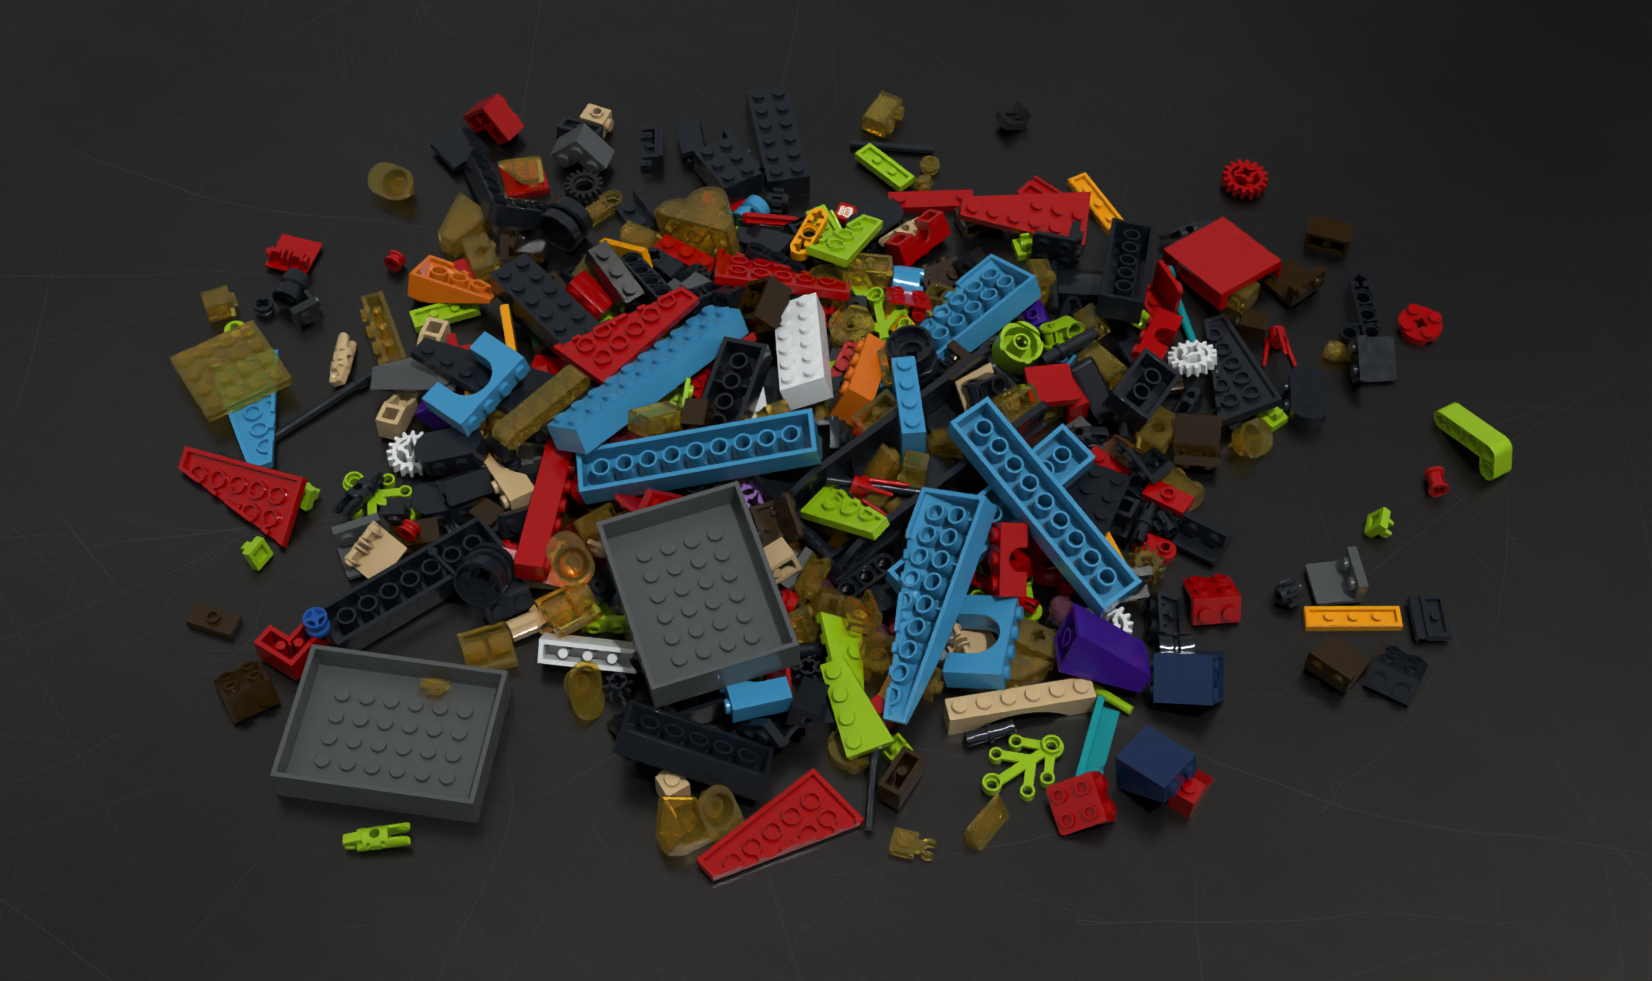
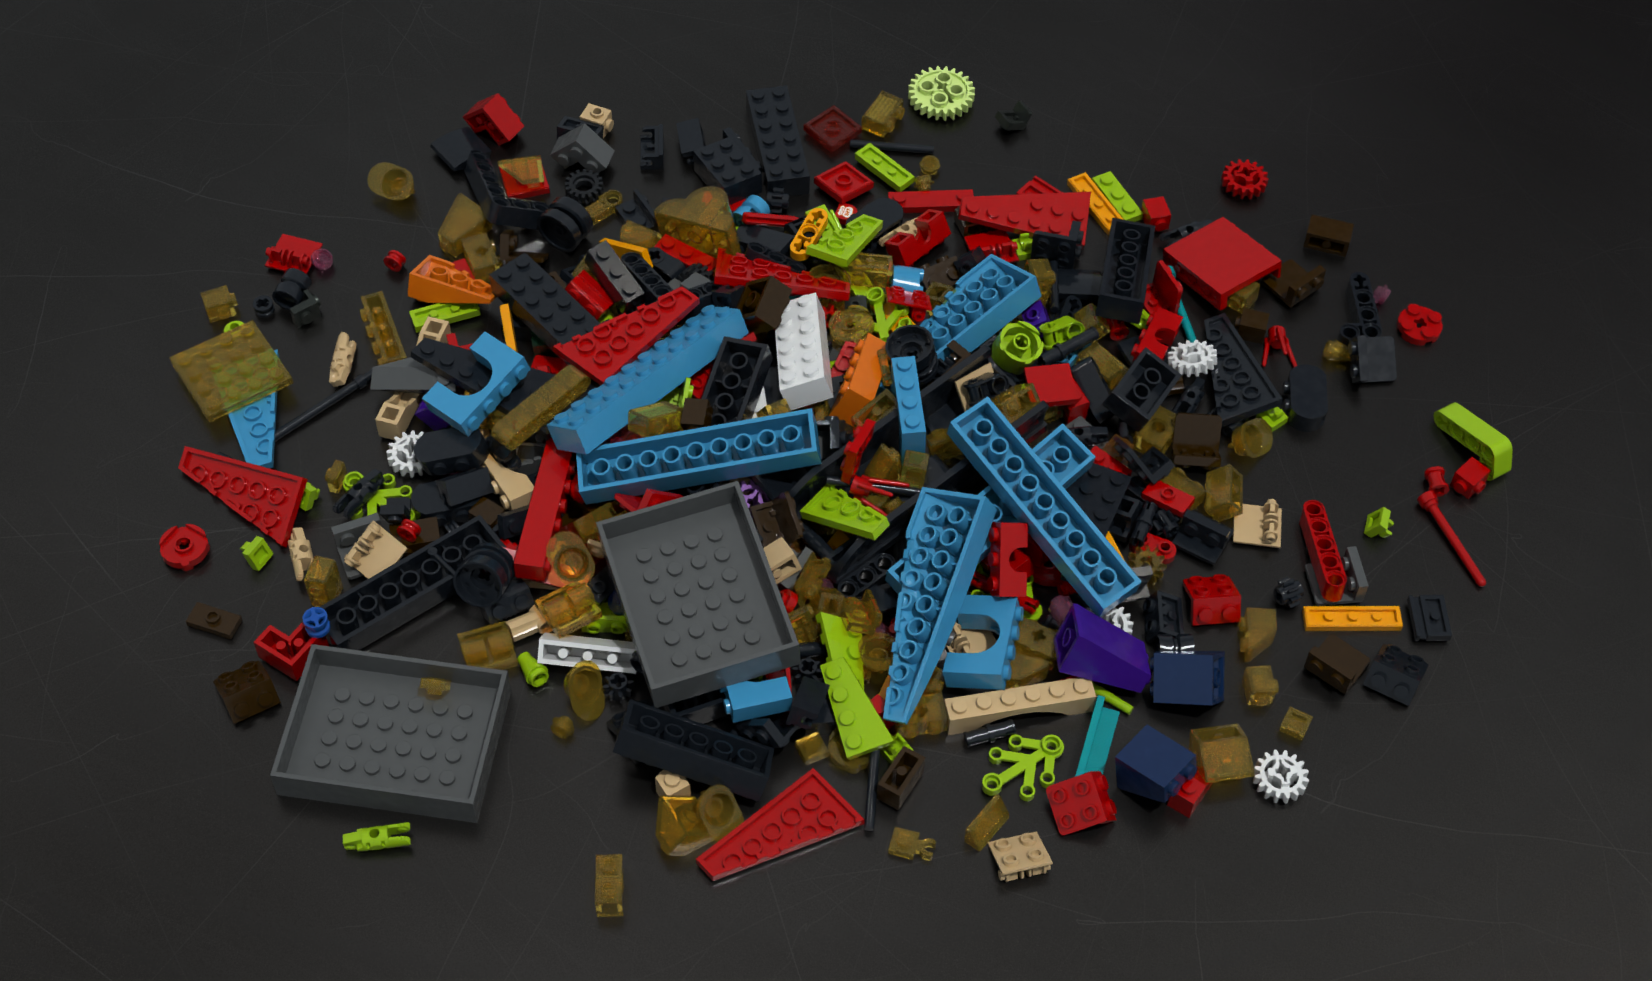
none -> red plate [159,524,210,571]
none -> tan hinge [288,528,318,581]
none -> clear yellow brick [304,556,343,607]
none -> clear pink plate [311,249,333,270]
none -> clear yellow plate [325,460,347,494]
none -> lime cone [517,652,549,687]
none -> clear yellow plate [551,716,575,739]
none -> clear yellow brick [595,854,624,917]
none -> clear yellow plate [795,732,829,766]
none -> clear red plate [803,105,862,153]
none -> red plate [814,161,874,204]
none -> red plate [840,418,876,484]
none -> clear yellow brick [894,692,948,738]
none -> yellowish green gear [908,66,975,121]
none -> red hinge [964,229,1019,263]
none -> tan hinge [988,831,1053,882]
none -> lime plate [1092,171,1143,222]
none -> red bush [1104,318,1129,341]
none -> red brick [1141,196,1171,232]
none -> clear yellow slope [1189,723,1255,783]
none -> clear yellow brick [1204,464,1243,522]
none -> tan hinge [1233,499,1282,548]
none -> clear yellow slope [1239,608,1277,662]
none -> clear yellow brick [1242,665,1279,706]
none -> white gear [1252,750,1309,804]
none -> clear yellow plate [1279,707,1313,741]
none -> red beam [1300,500,1347,602]
none -> clear pink plate [1373,284,1391,305]
none -> red piece [1417,490,1486,587]
none -> red brick [1450,457,1491,499]

